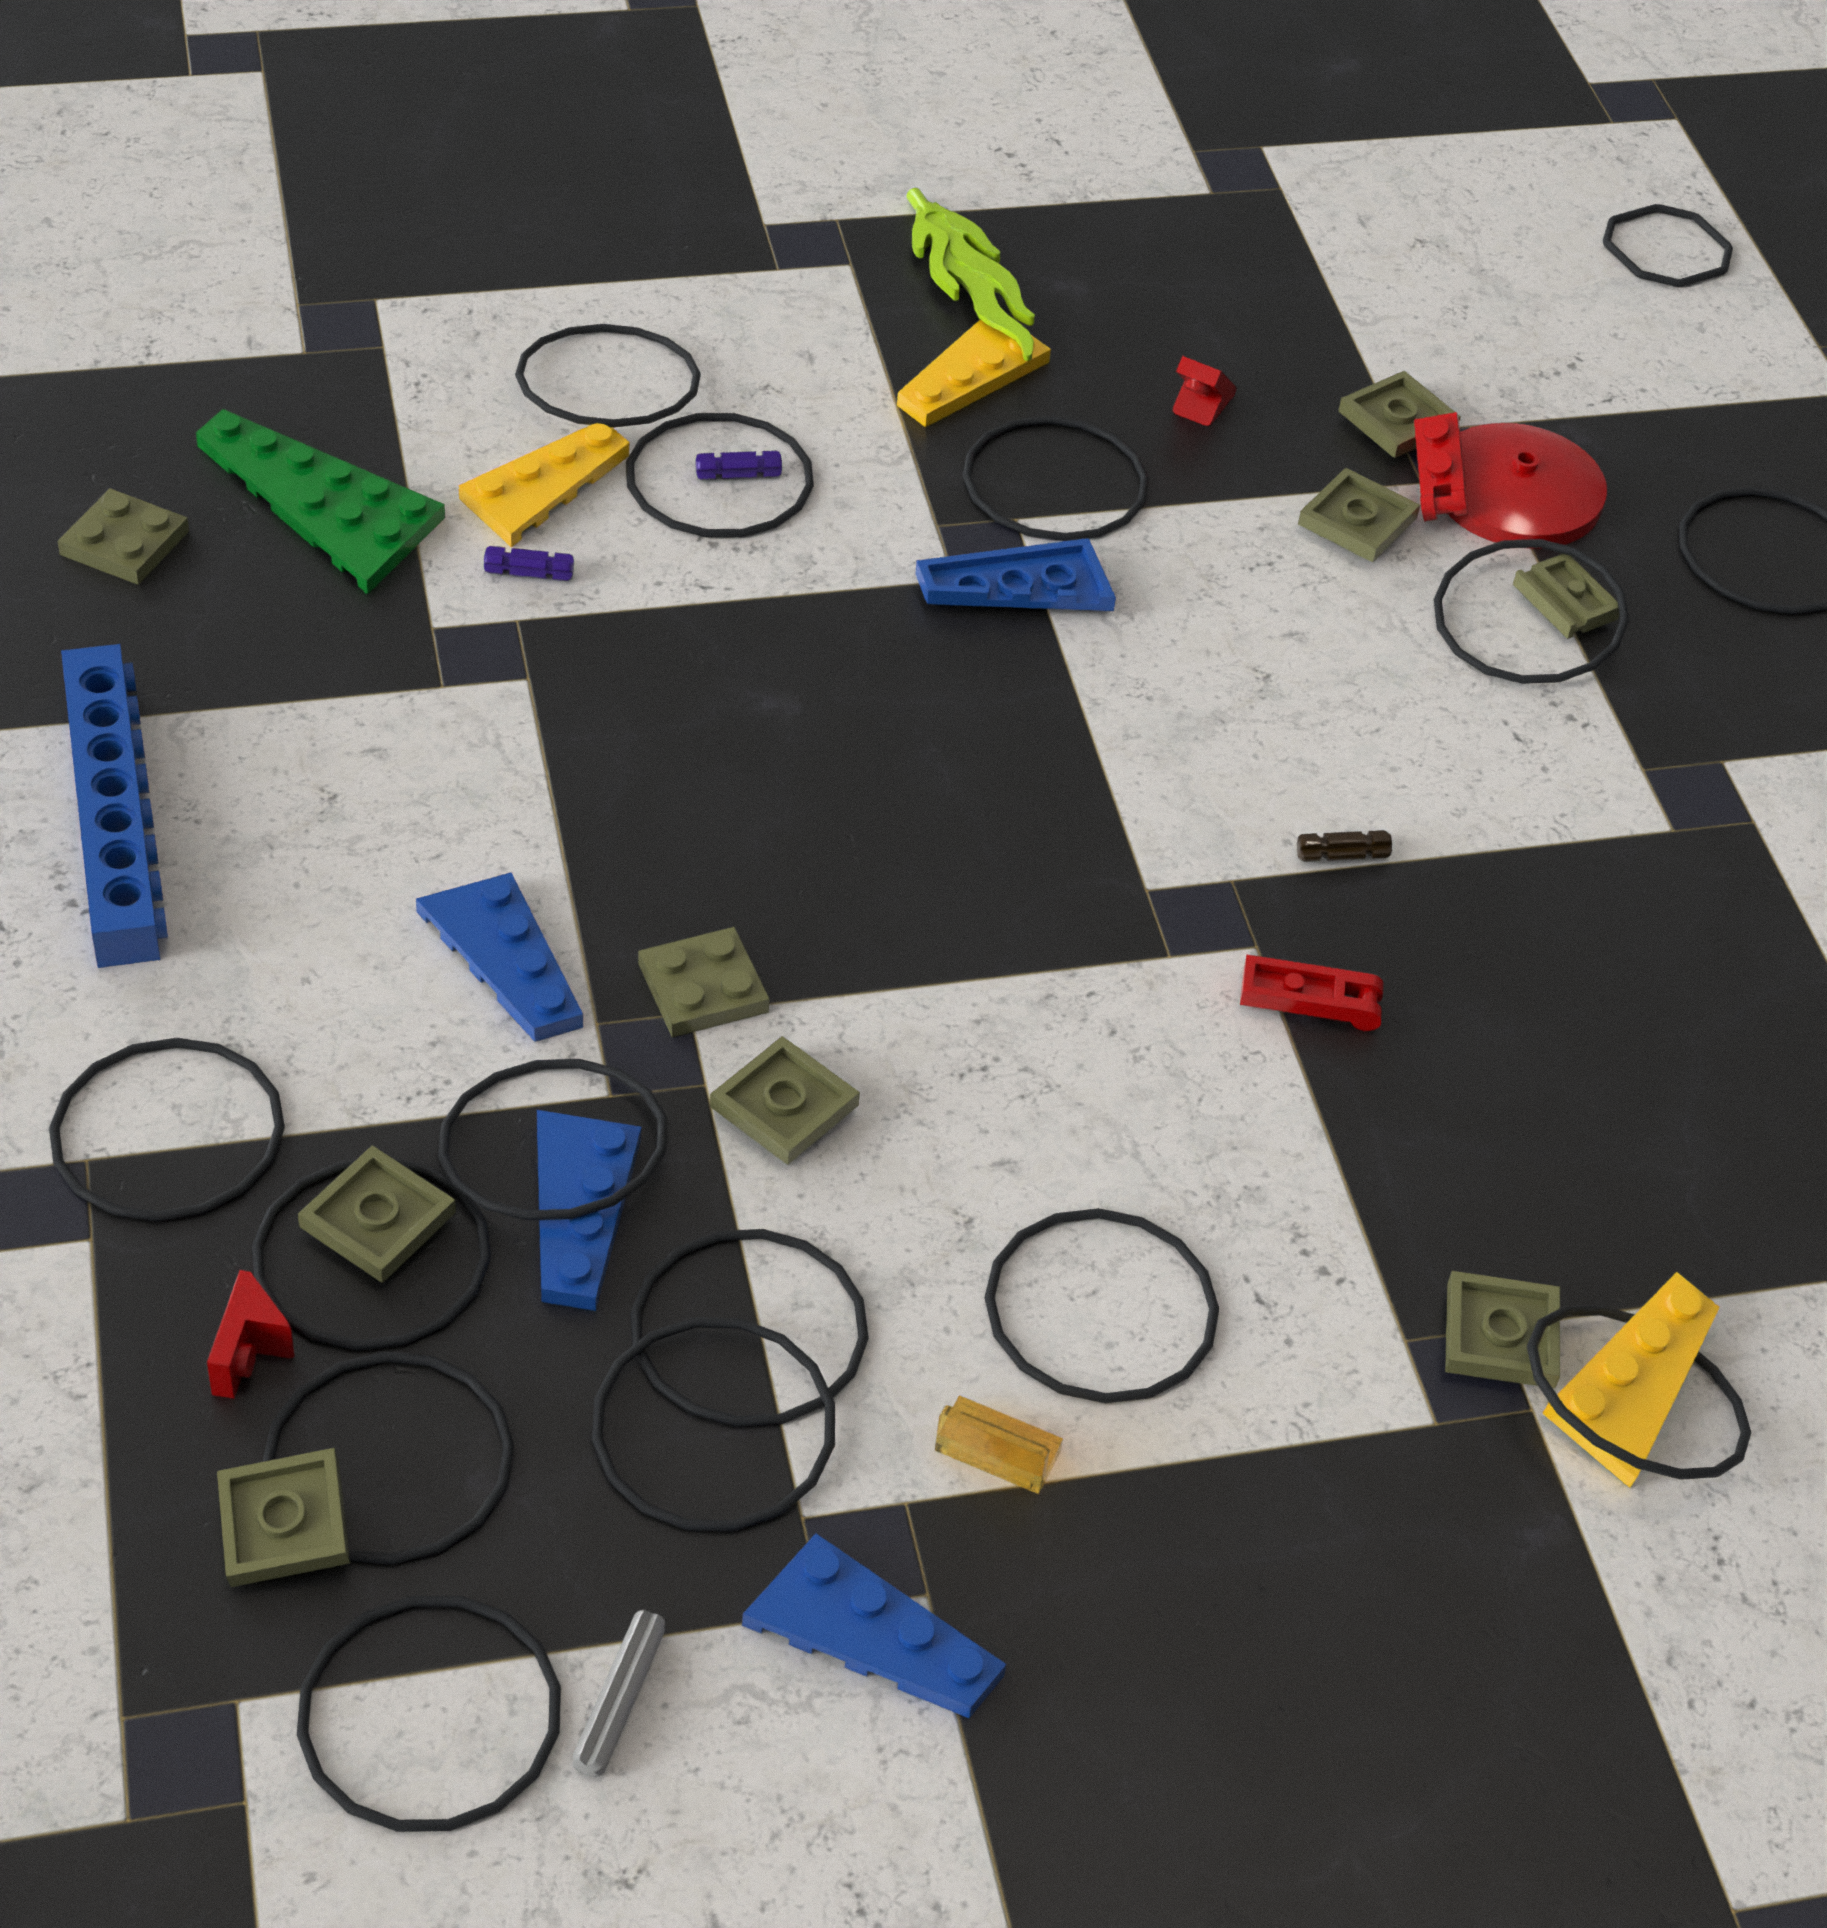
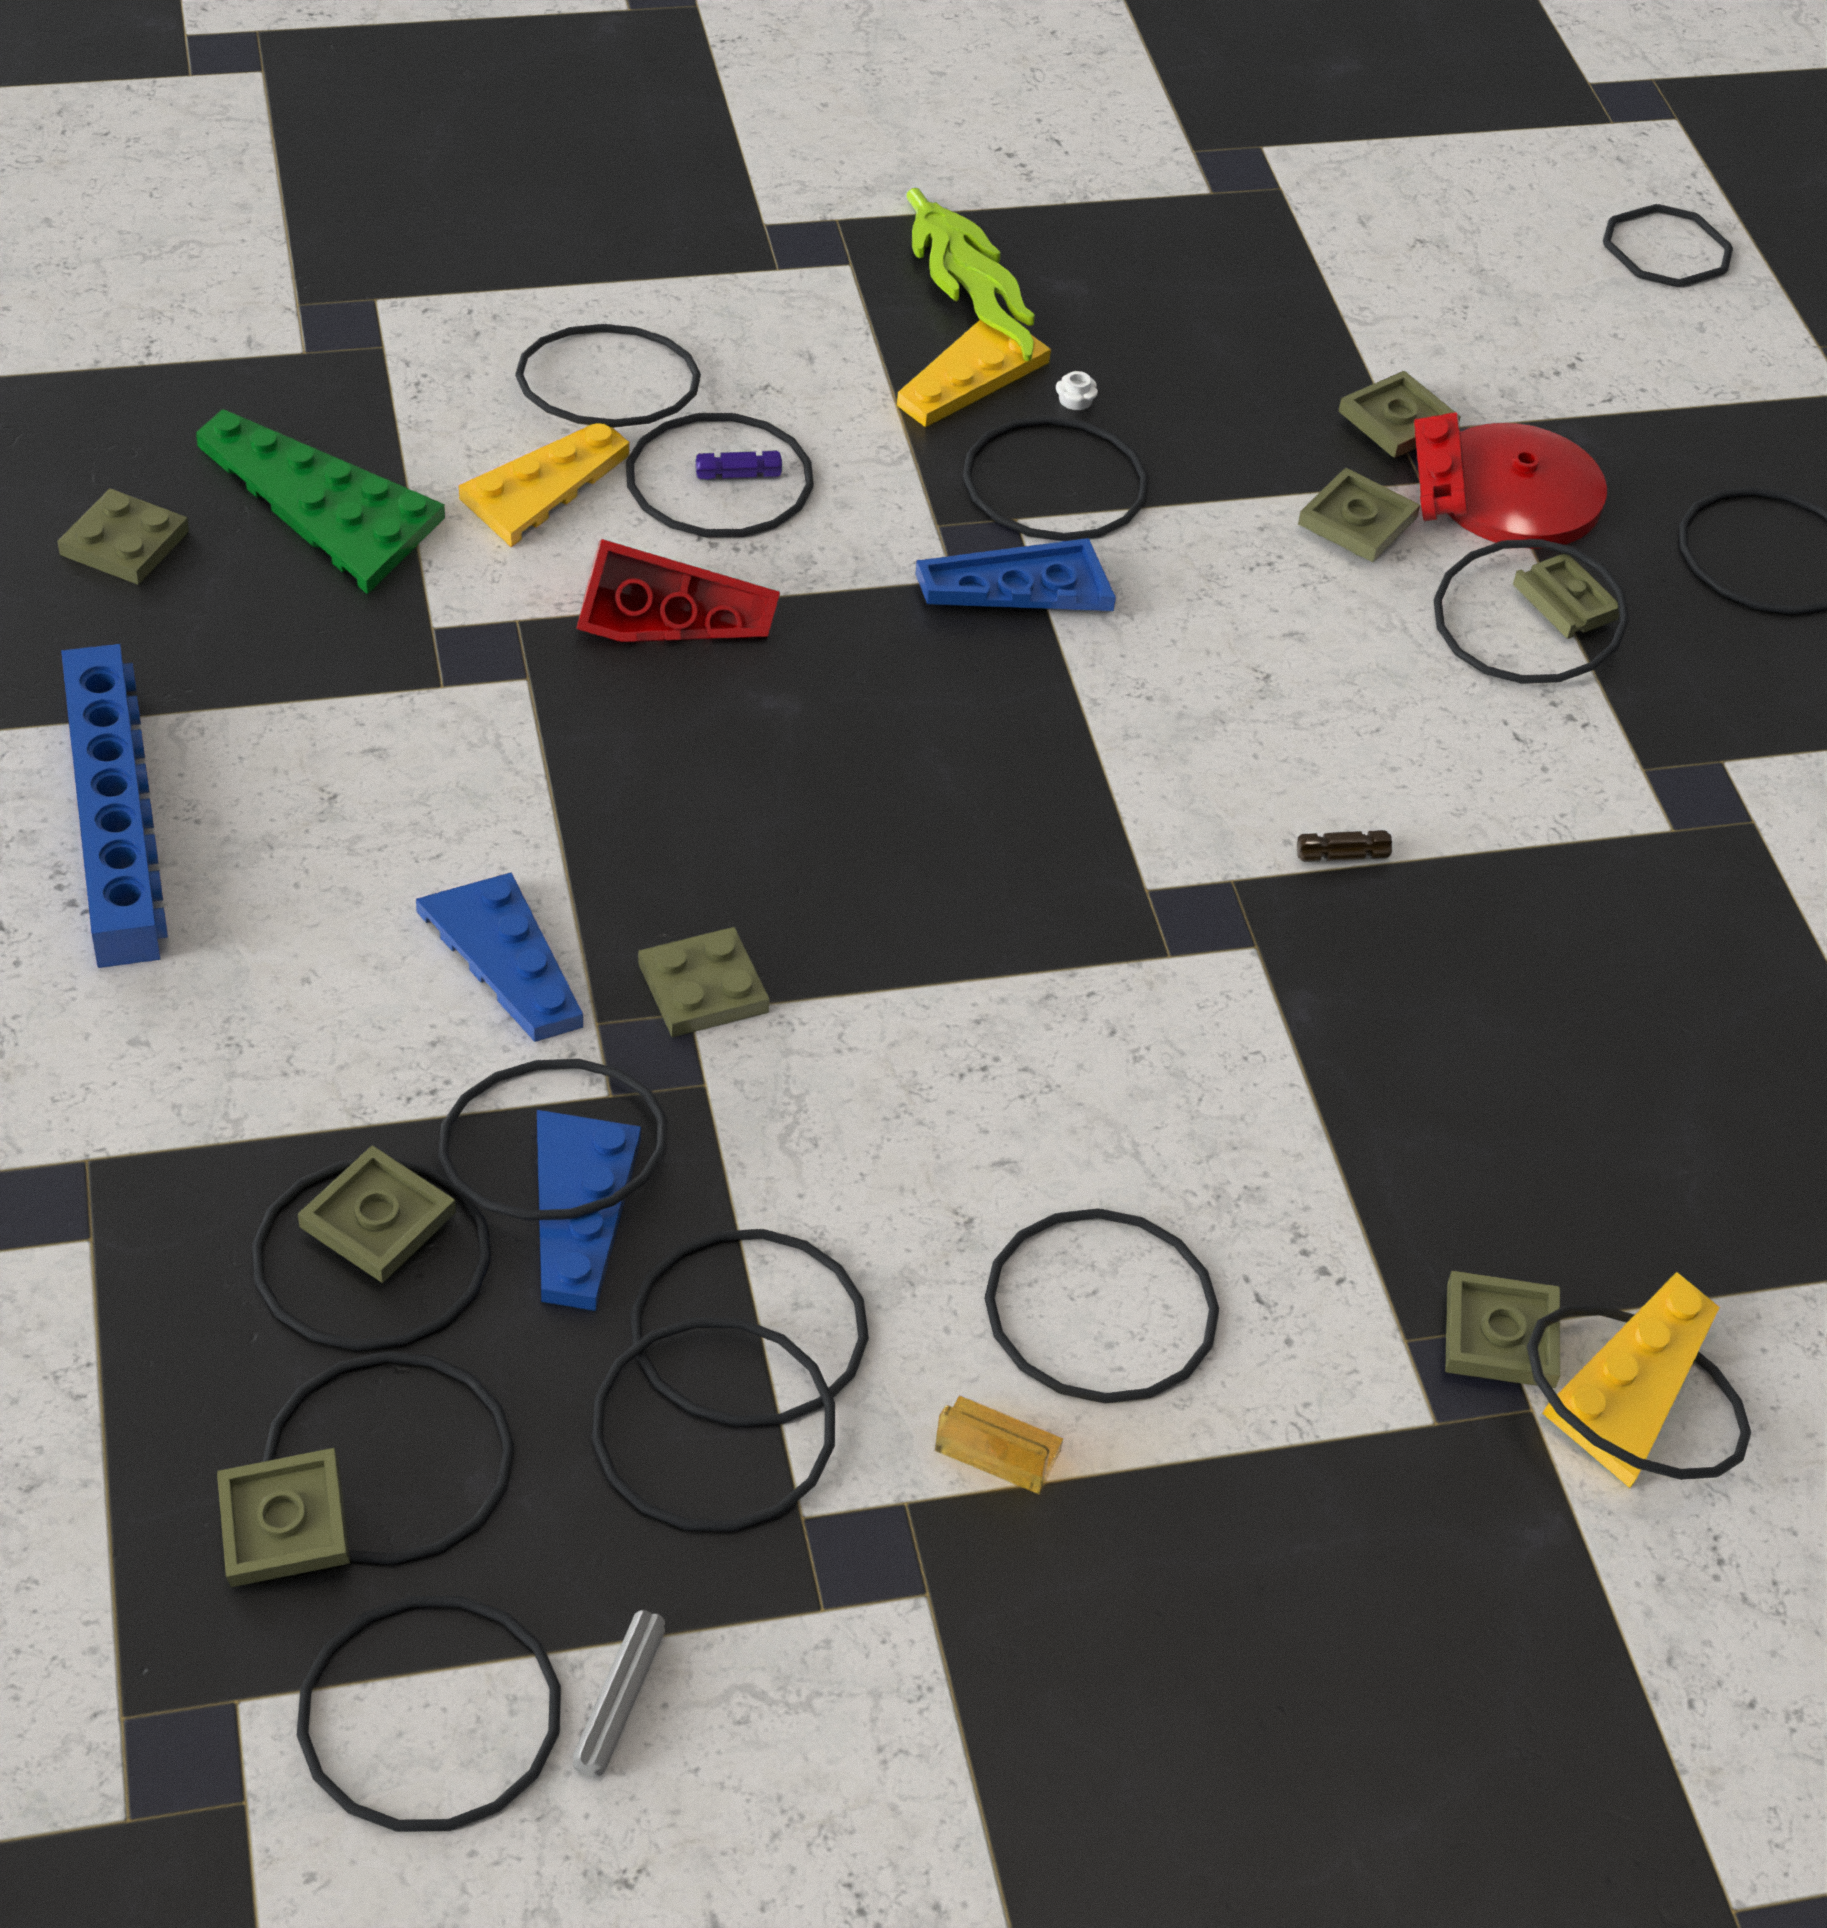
black piece [49,1038,285,1222] -> none
red slope [207,1270,295,1399] -> none
dark purple axle [484,546,574,581] -> none
olive plate [710,1036,860,1165] -> none
blue wing [742,1533,1007,1718] -> none
red slope [1173,356,1237,426] -> none
red plate [1240,954,1384,1031] -> none
none -> red wedge [576,539,780,642]
none -> white plate [1056,371,1098,410]

